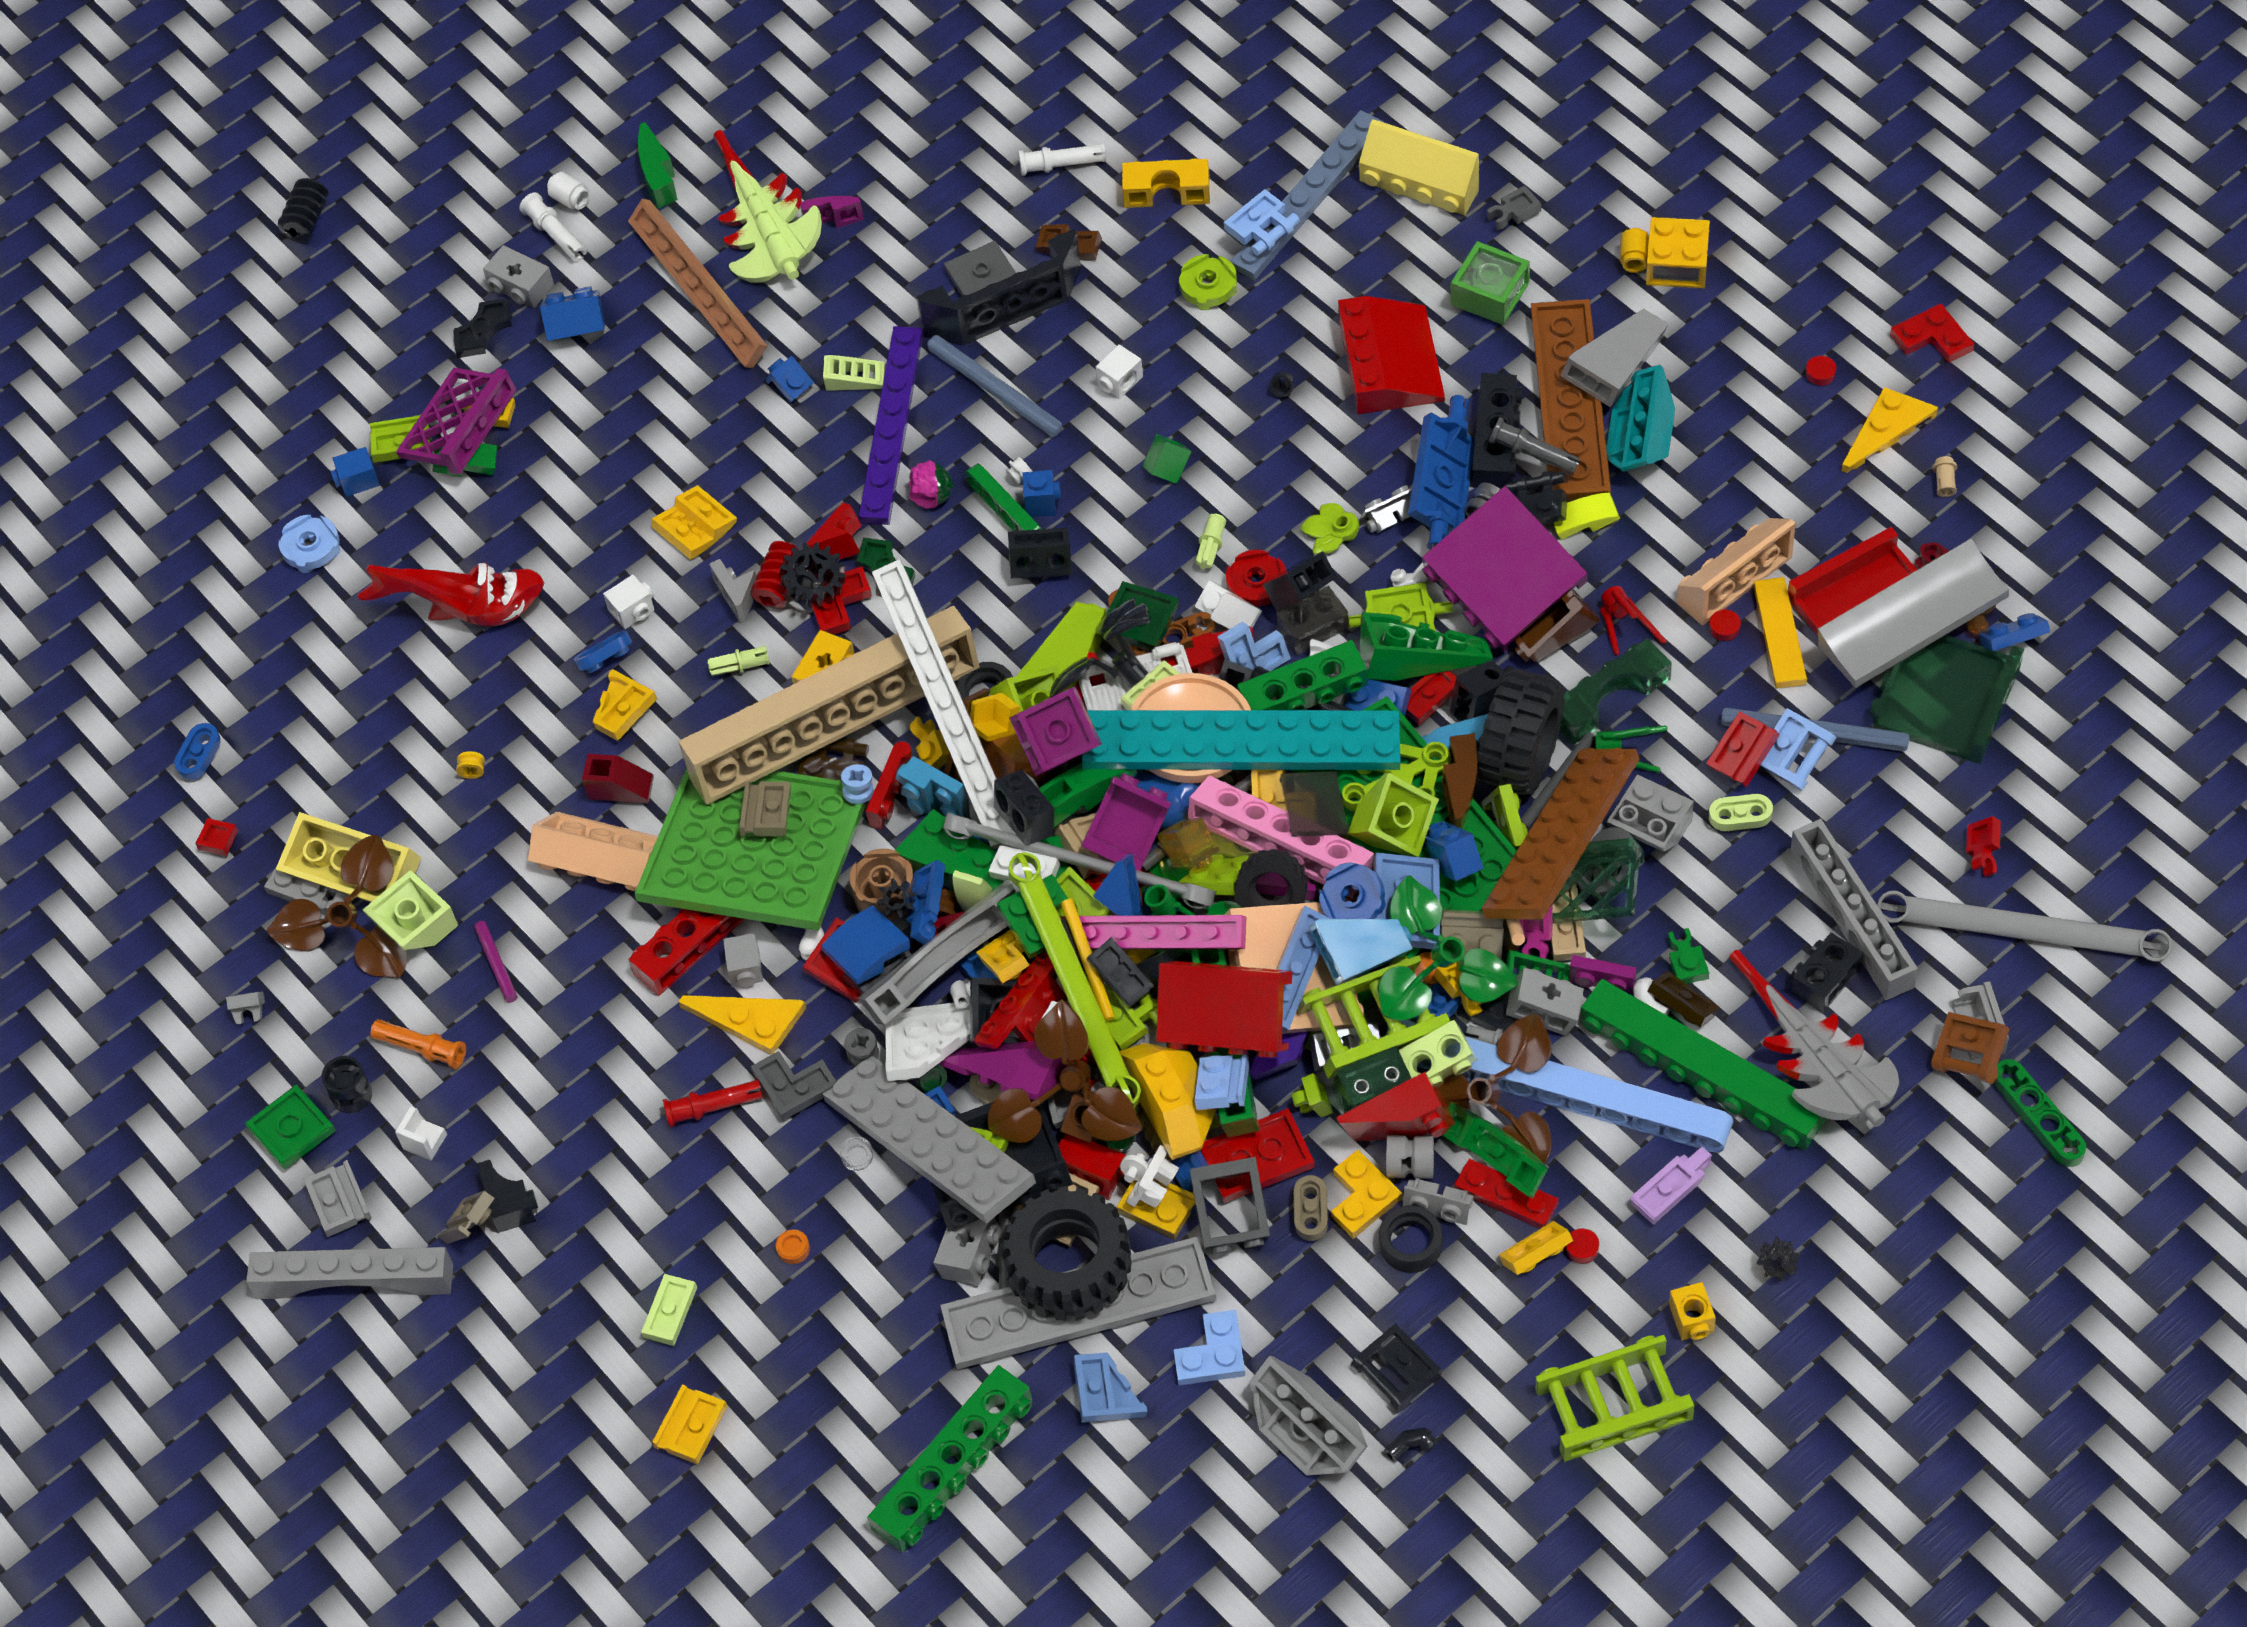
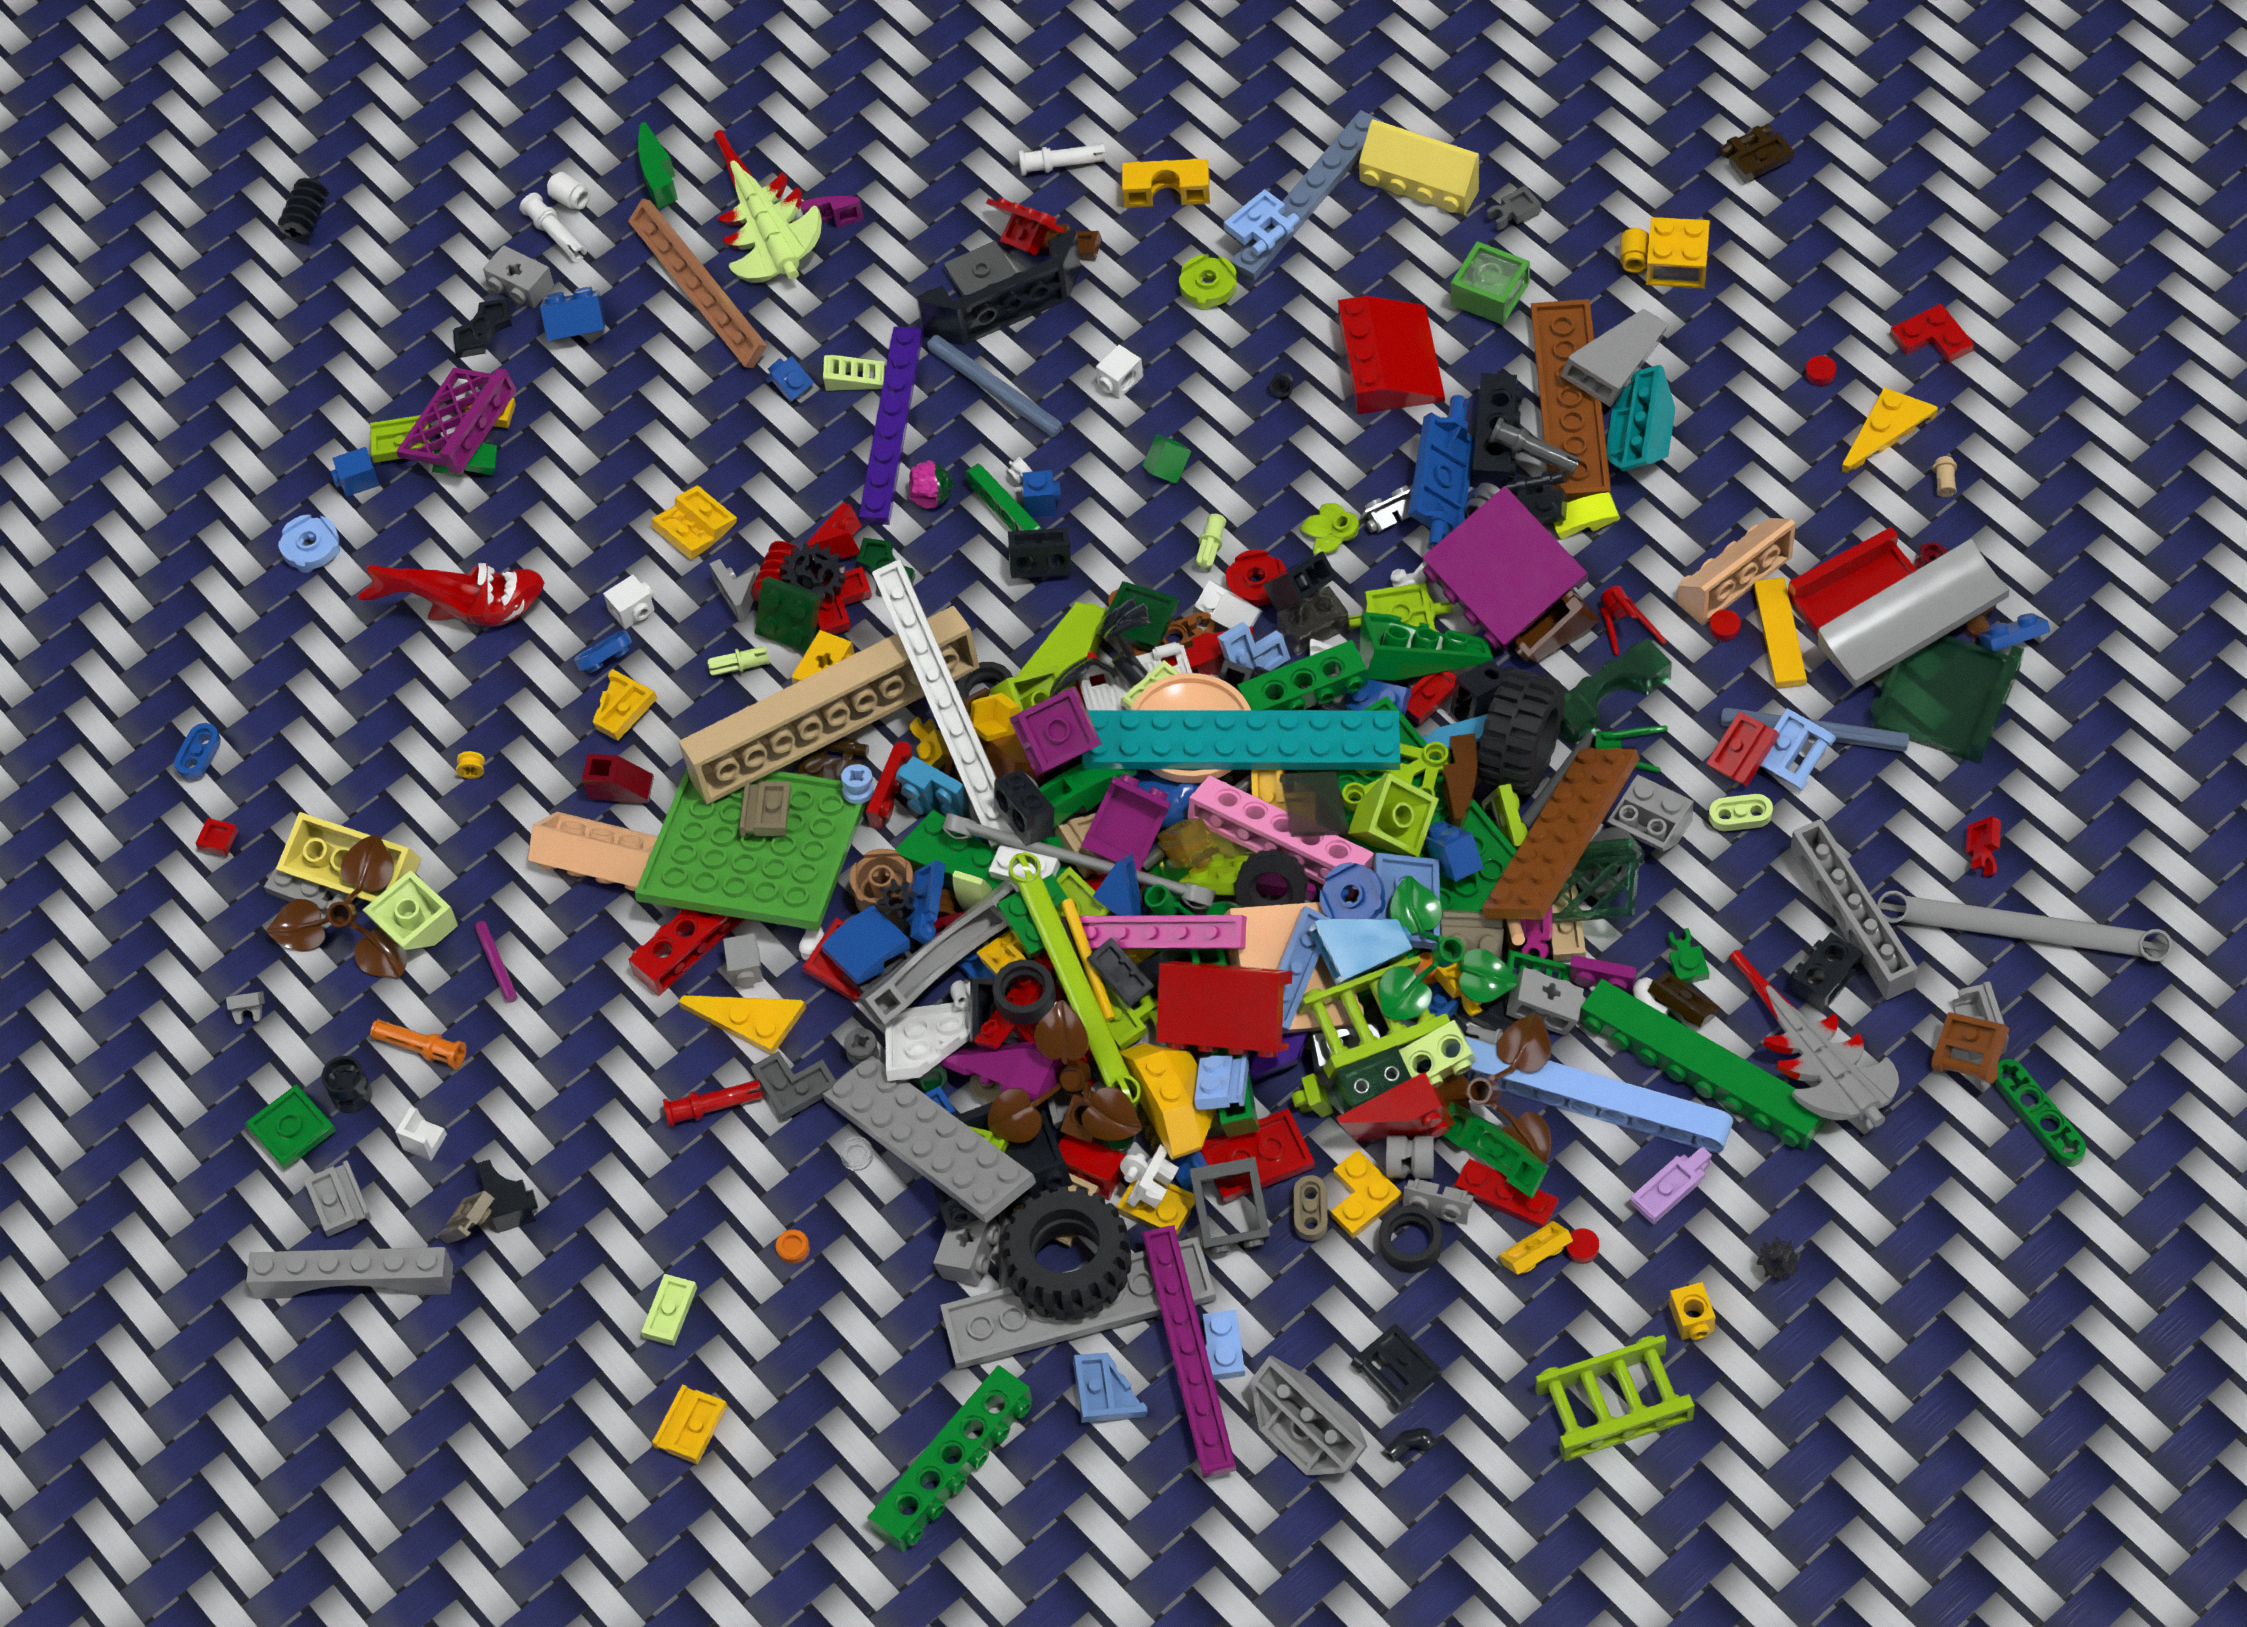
none -> dark green plate [755,576,821,652]
none -> red bracket [986,197,1064,256]
none -> black tyre [992,959,1056,1025]
none -> magenta tile [1142,1225,1236,1478]
none -> dark brown plate [1718,123,1794,182]

